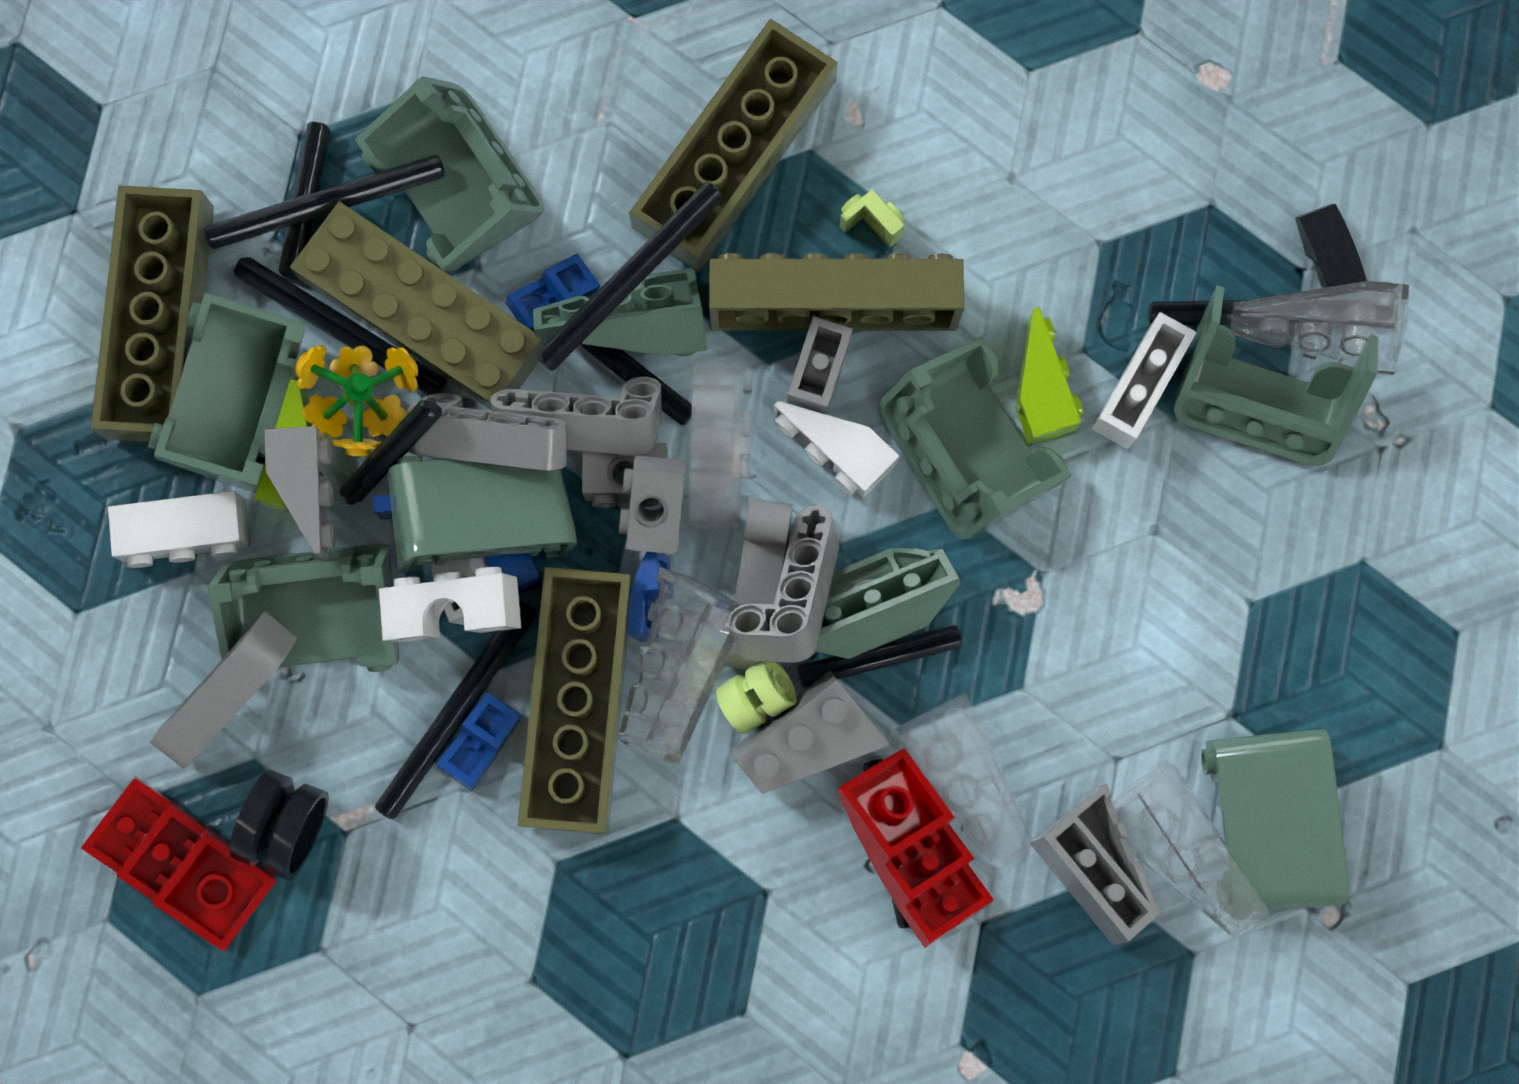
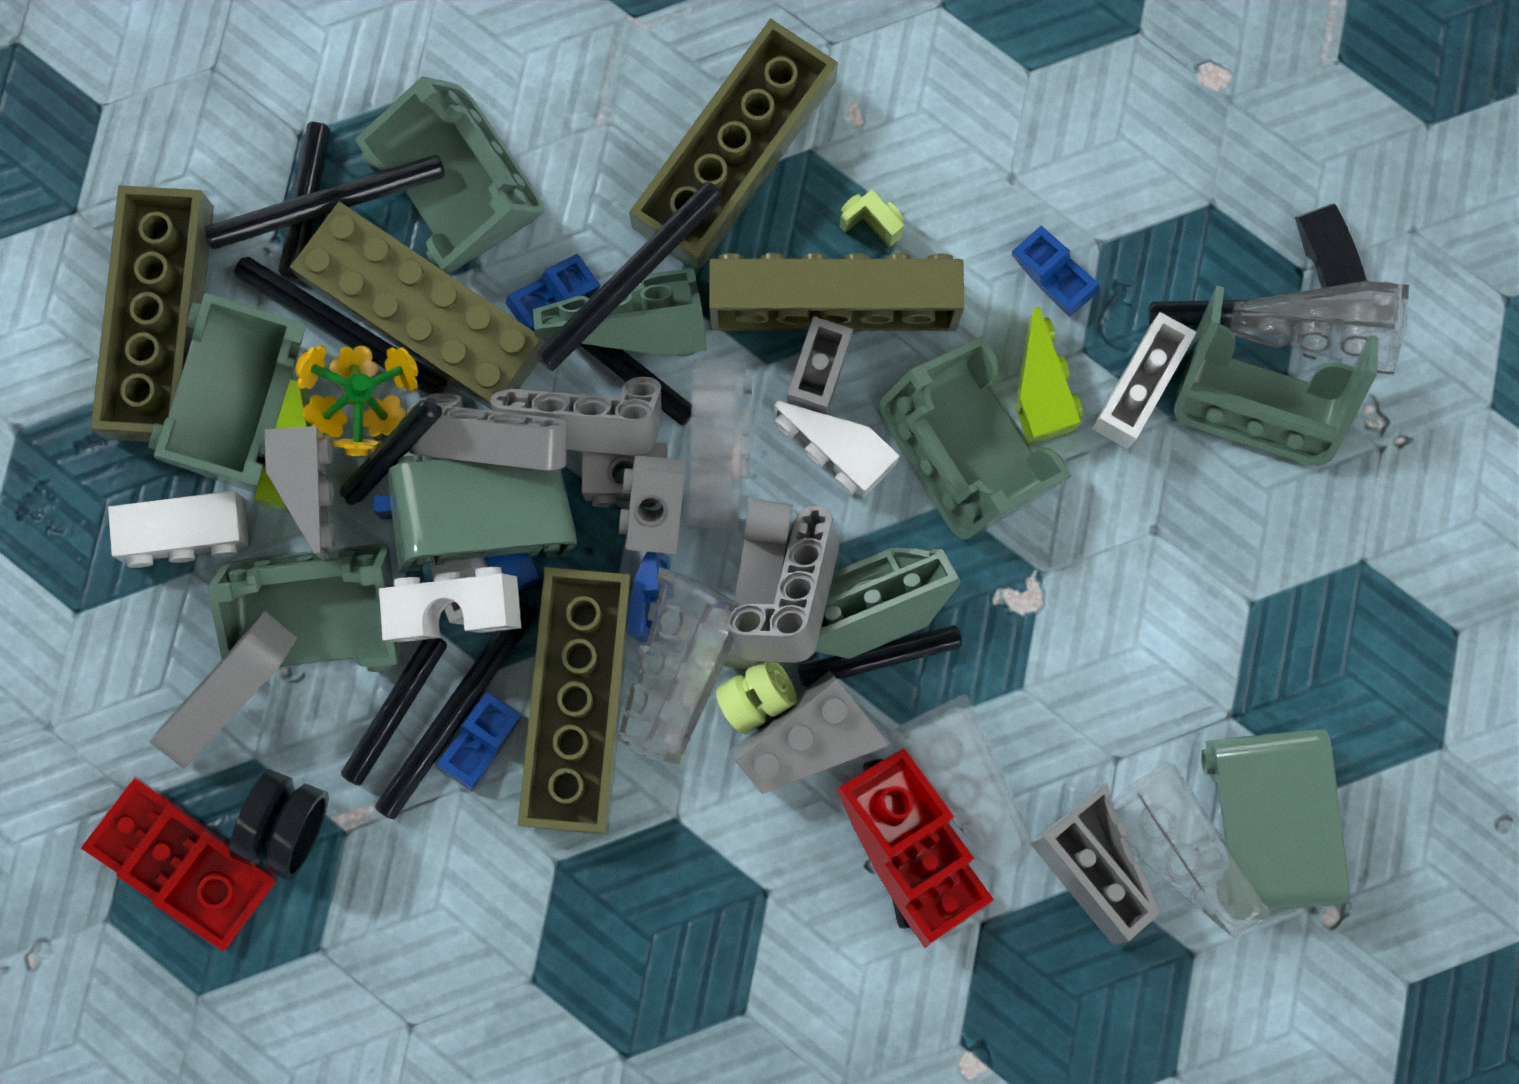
none -> black axle [341,638,447,786]
none -> blue slope [1012,225,1099,317]

